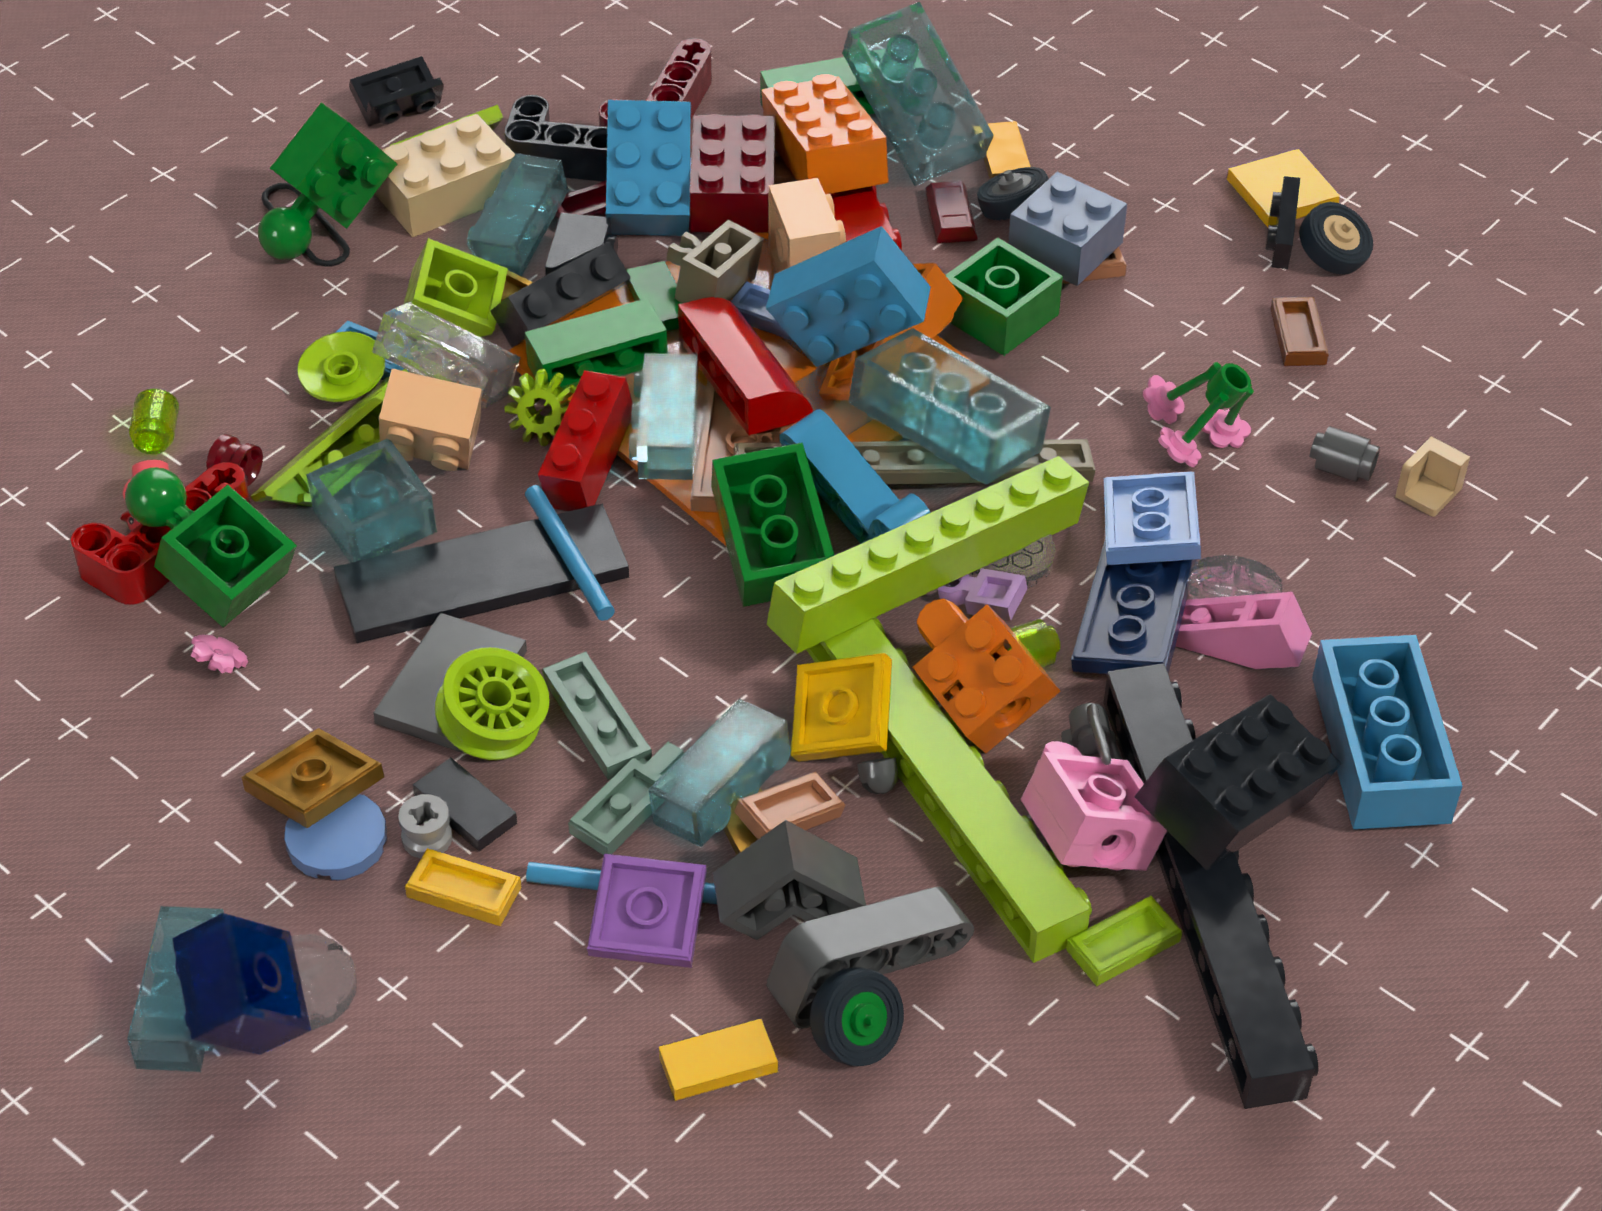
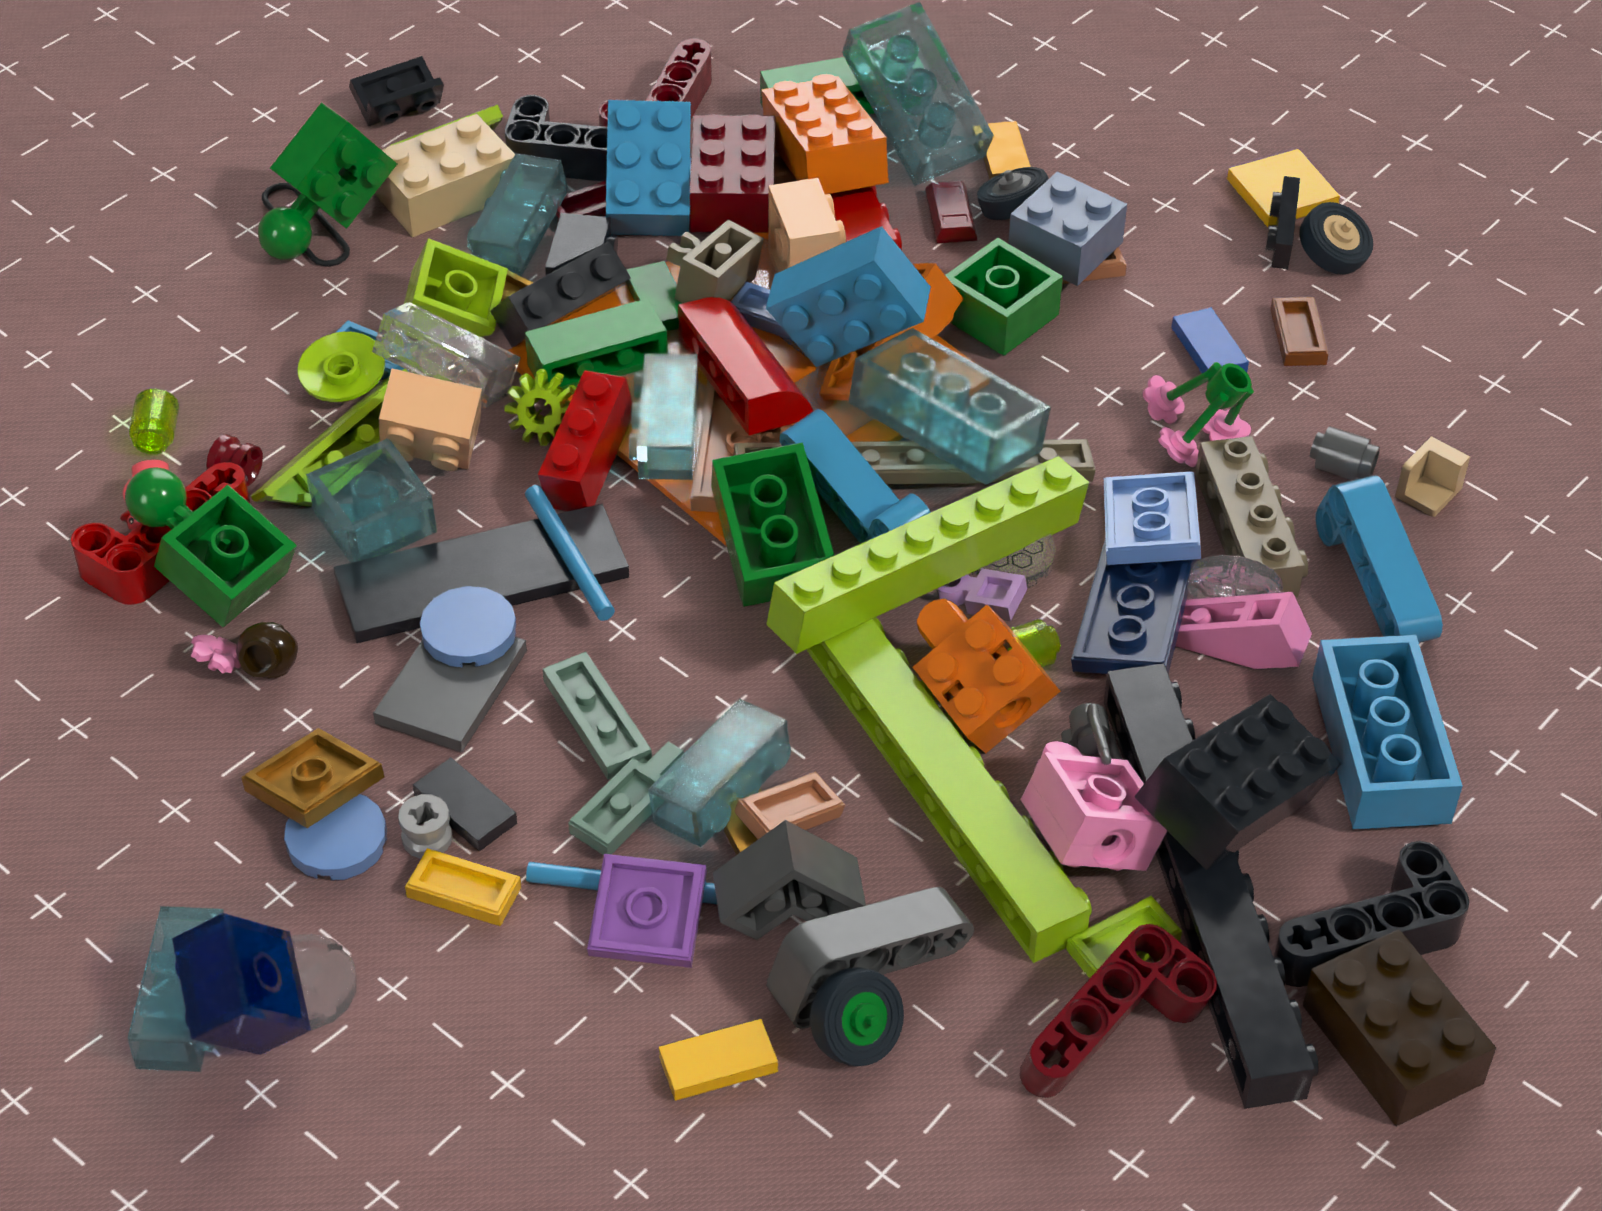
lime wheel [435,647,550,760] -> none
yellow tile [791,653,892,762] -> none
dark grey hinge [857,757,898,794] -> none
none -> dark brown animal [236,622,298,679]
none -> medium blue tile [420,586,516,667]
none -> dark red beam [1019,924,1217,1098]
none -> tile [1171,307,1249,373]
none -> dark tan brick [1195,436,1308,598]
none -> black beam [1274,841,1470,987]
none -> dark brown brick [1302,929,1496,1127]
none -> dark azure beam [1315,475,1443,643]

